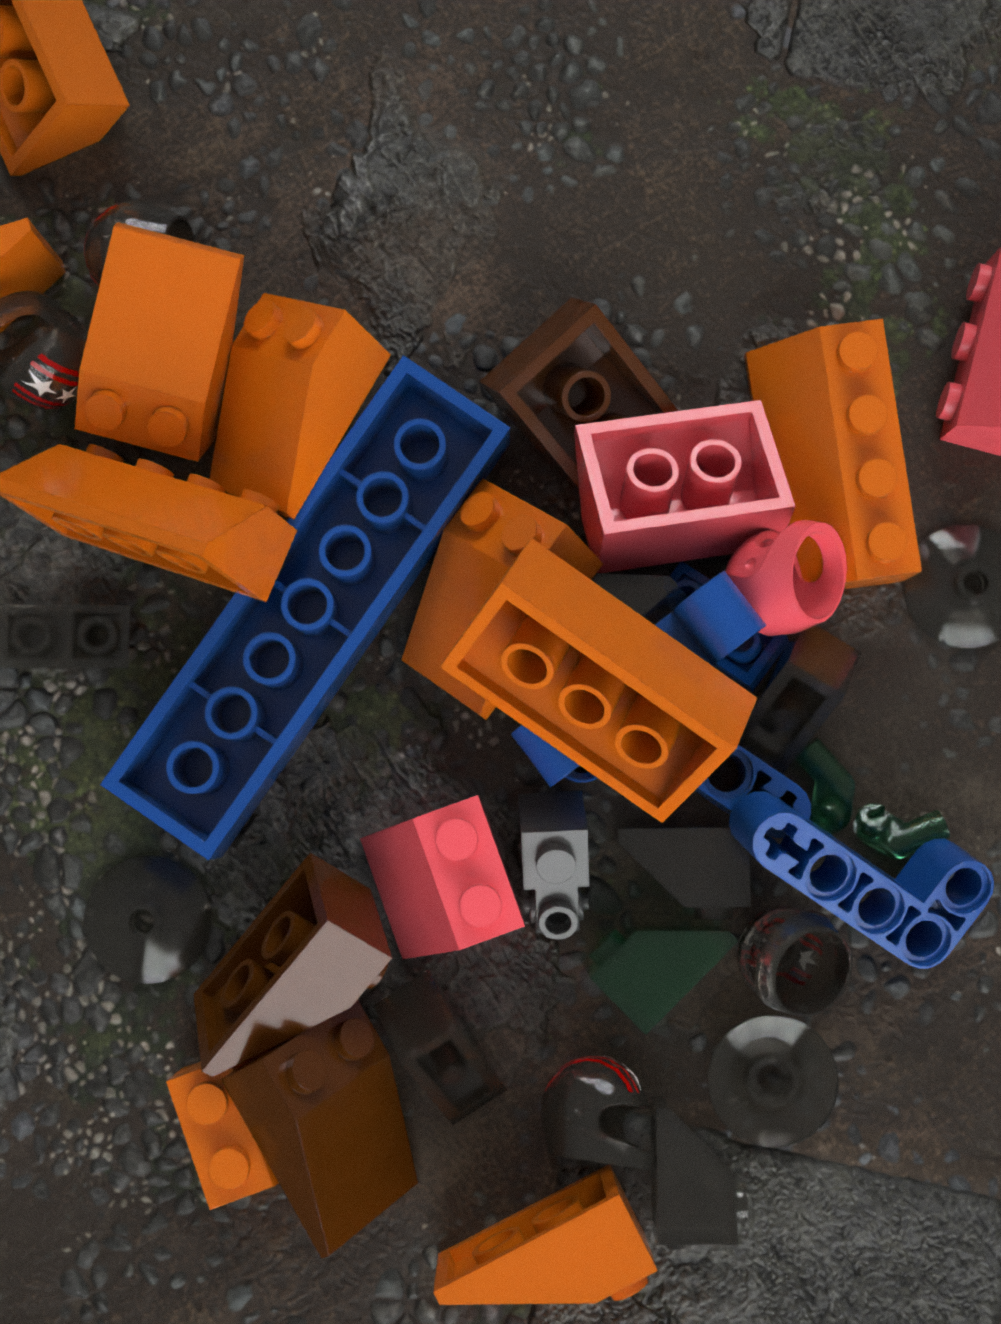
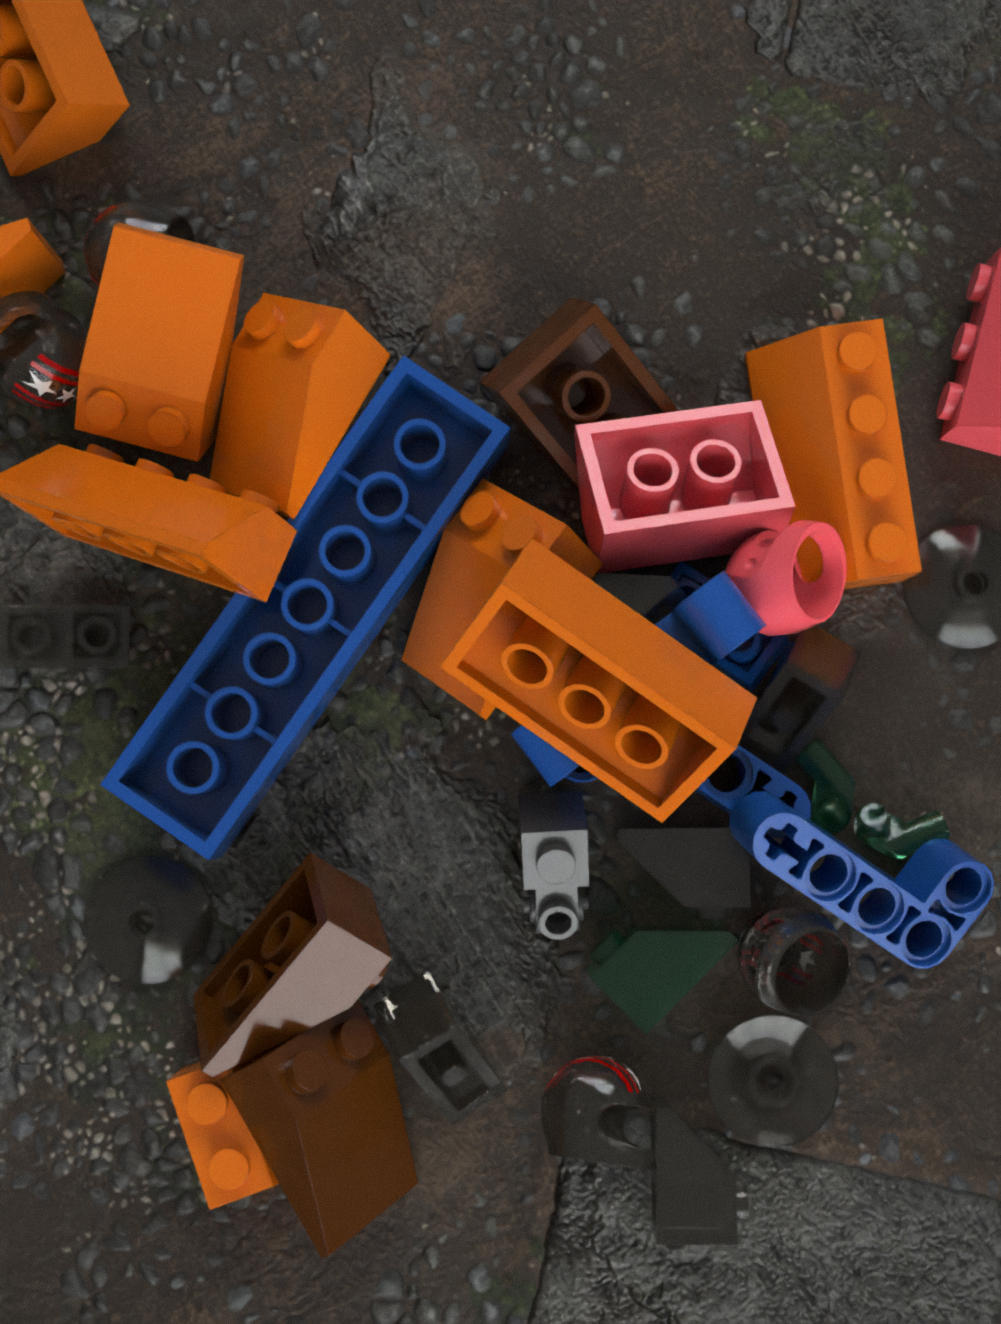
coral slope [360,795,525,959] -> none
orange slope [433,1164,658,1305] -> none

